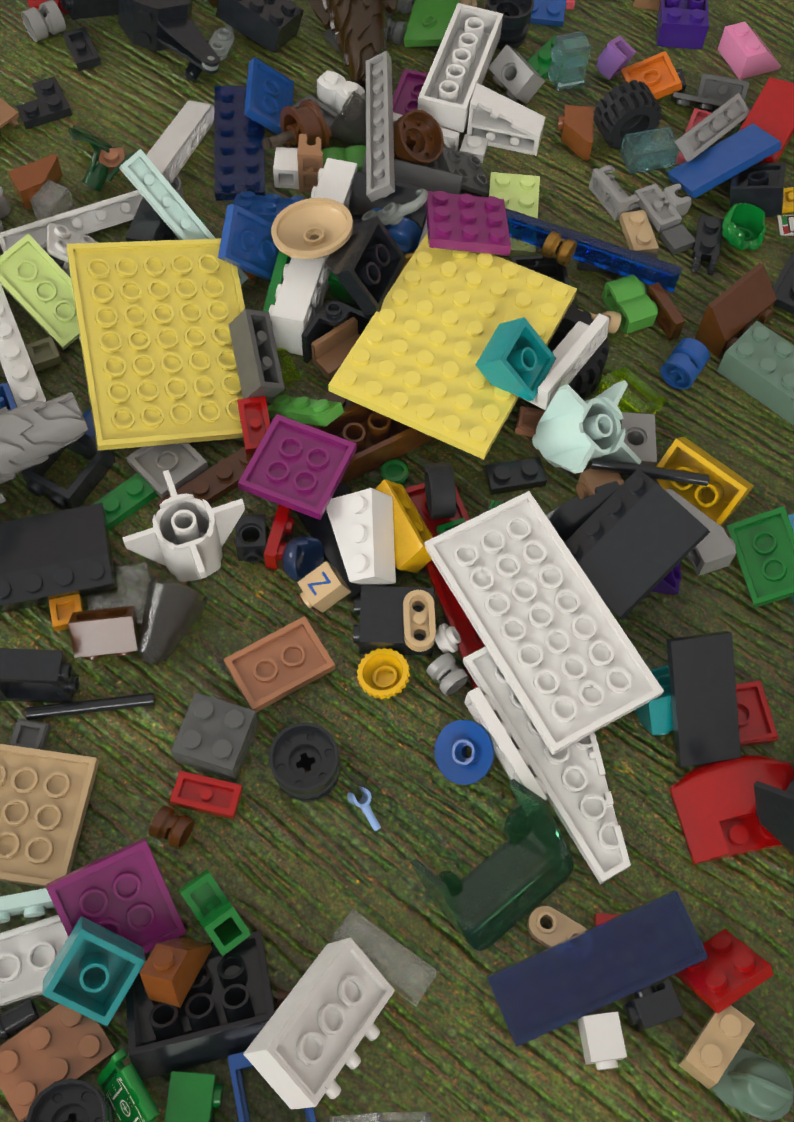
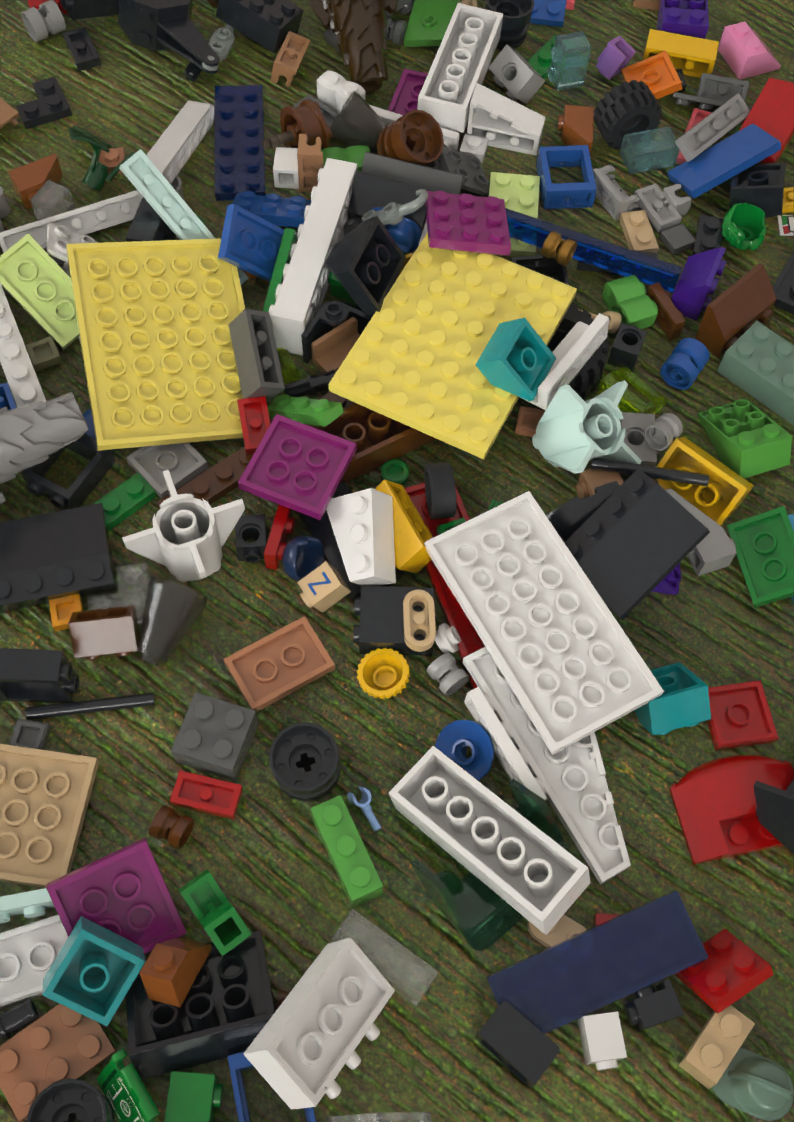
blue plate [244,57,294,134] -> none
tan dish [271,198,353,259] -> none
light grey plate [366,51,395,202] -> none
black plate [484,457,547,495] -> none
black tile [666,631,741,767] -> none
none -> medium nougat hinge [270,31,311,87]
none -> black axle [284,369,335,397]
none -> bright green brick [310,795,383,909]
none -> white brick [389,746,591,935]
none -> black panel [475,1001,560,1088]
none -> blue window [536,145,597,209]
none -> black brick [607,323,647,372]
none -> yellow brick [643,29,719,78]
none -> light grey wheel [644,413,683,451]
none -> dark purple slope [671,247,727,321]
none -> bright green slope [697,399,792,479]

